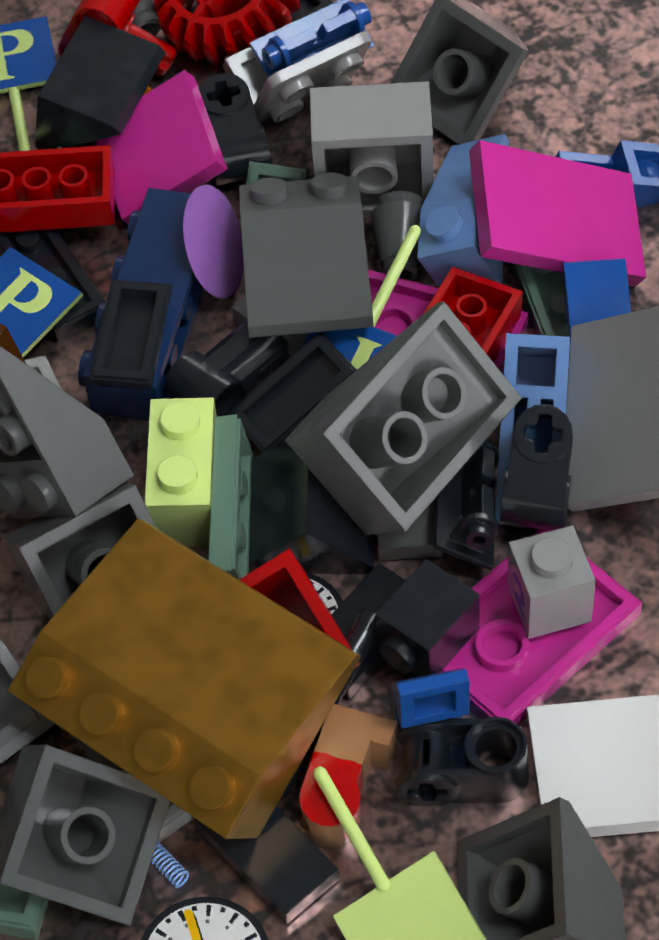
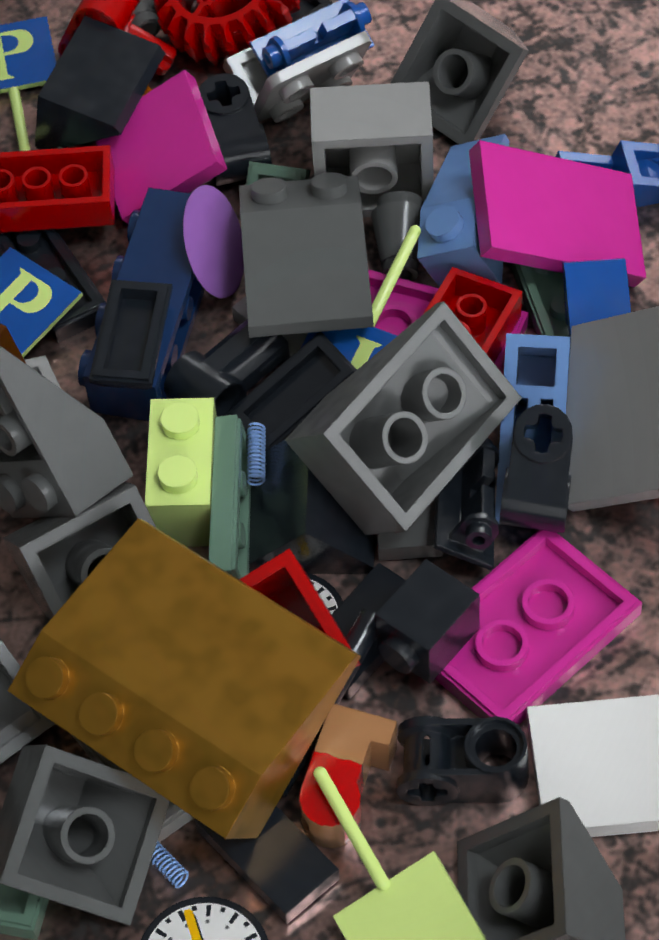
blue slope [391,668,470,730] -> none
light grey brick [507,525,596,639] -> none
none -> light blue leg [247,422,266,486]

